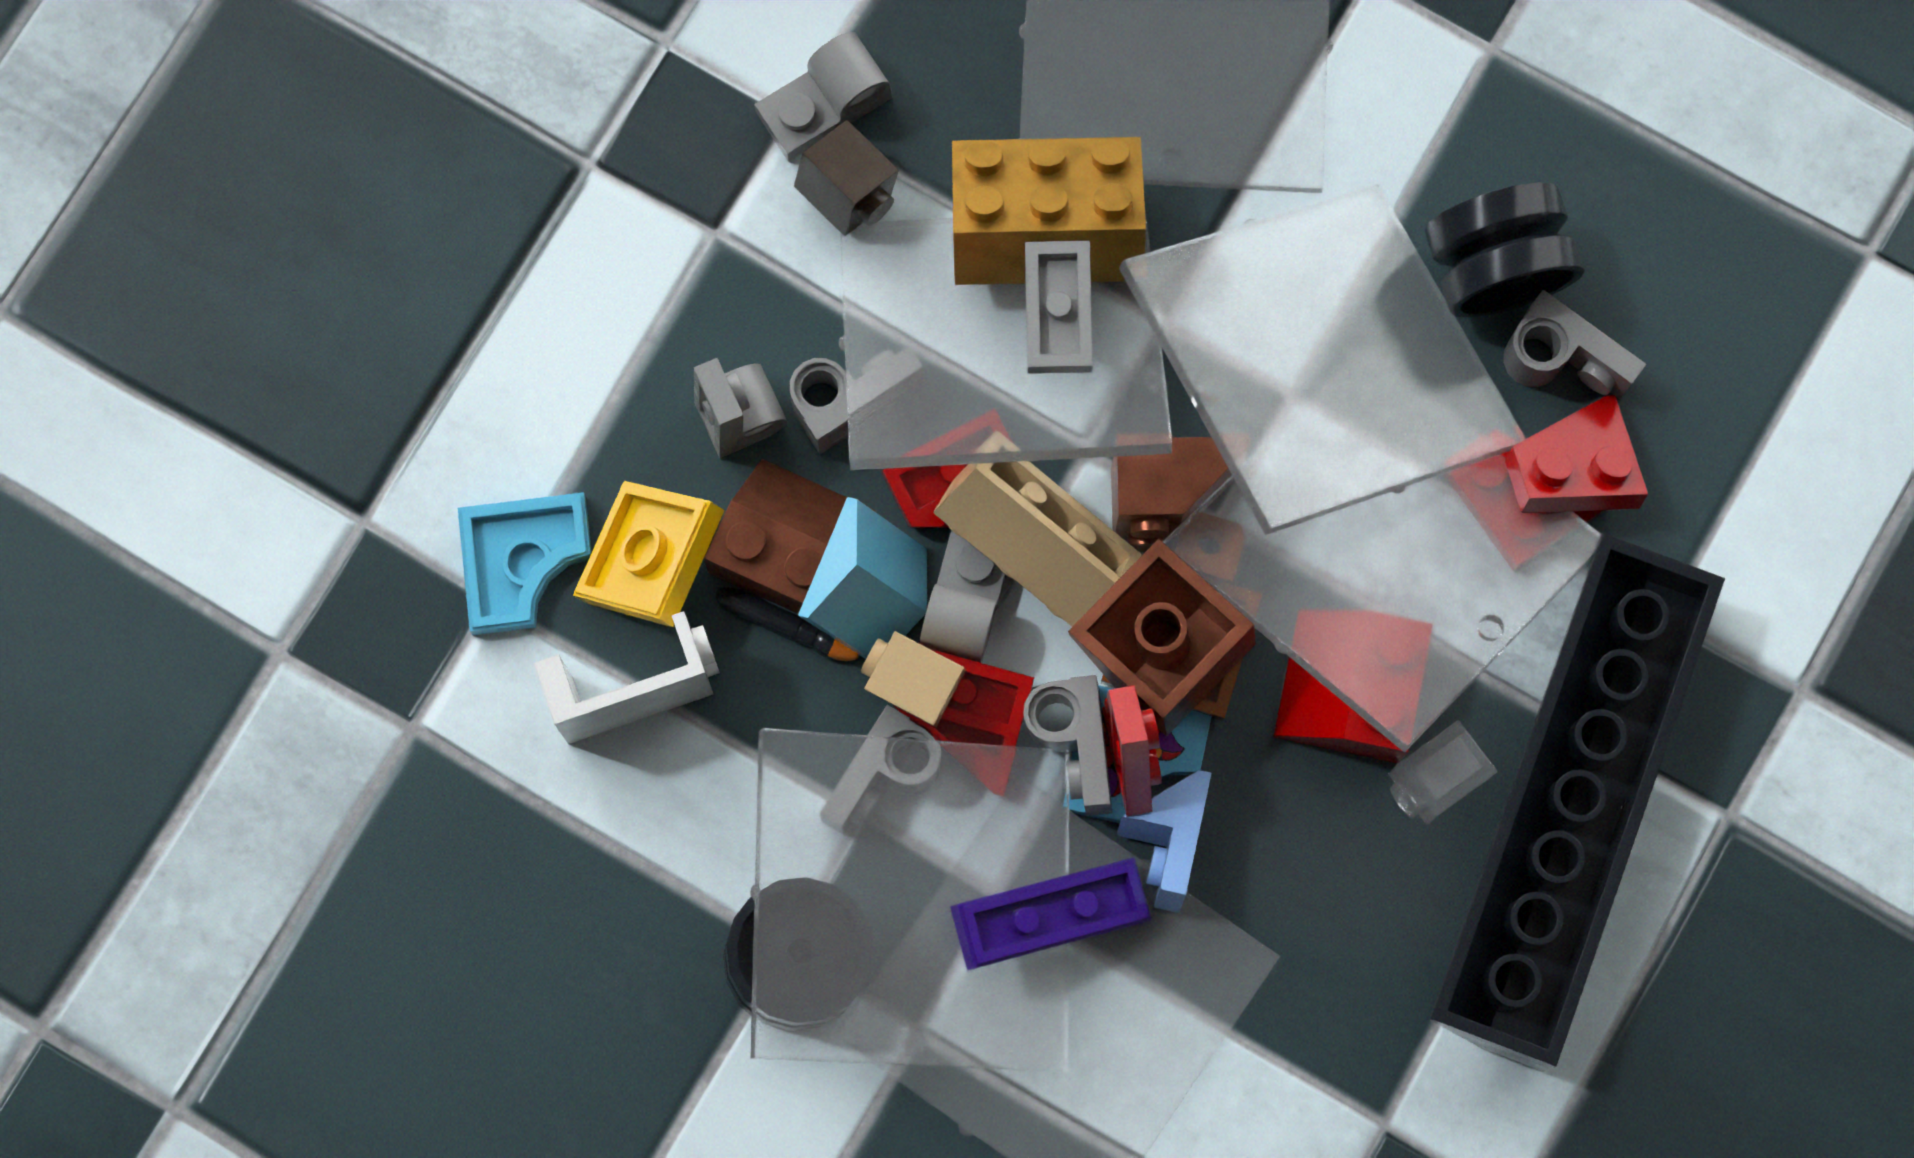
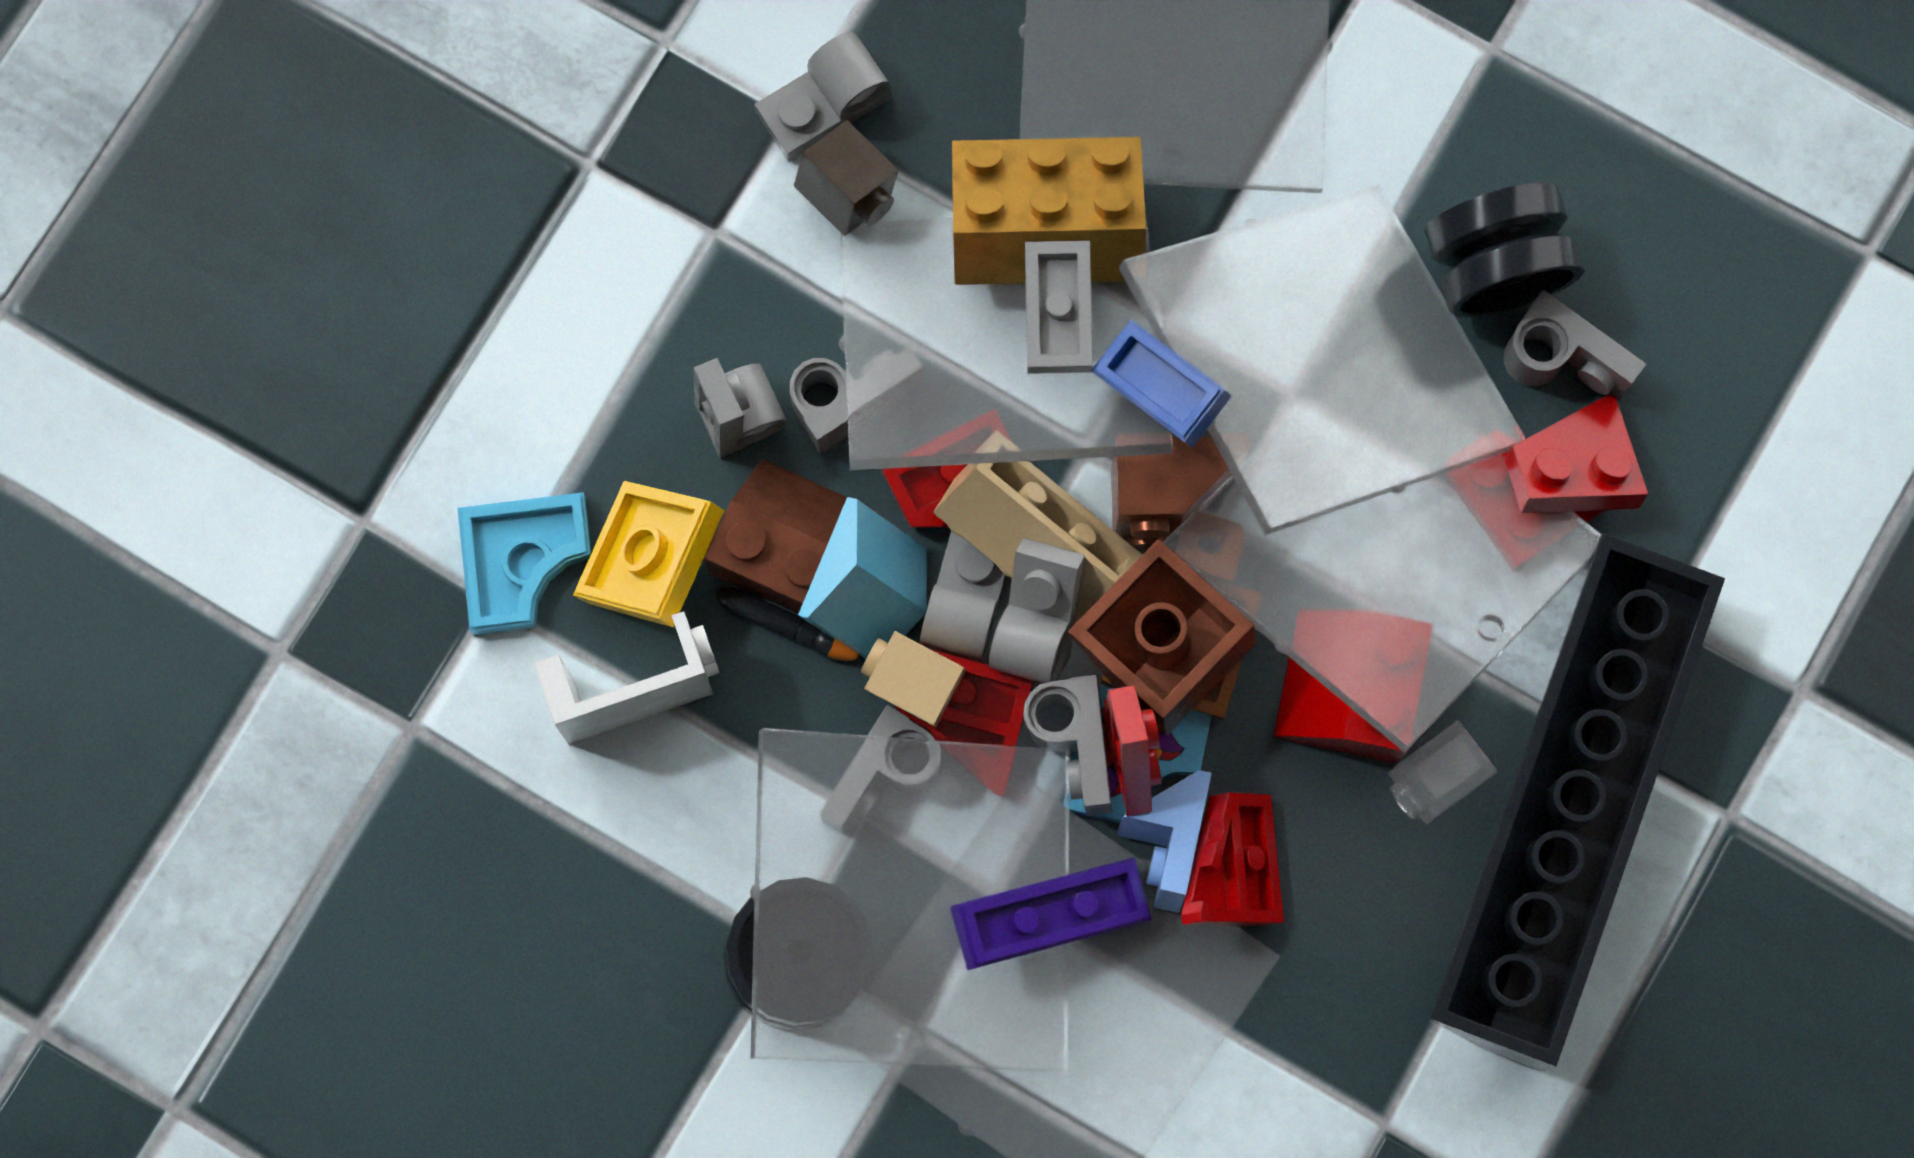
none -> light grey plate [989,538,1085,684]
none -> tile [1091,319,1232,448]
none -> red wing [1181,792,1284,926]

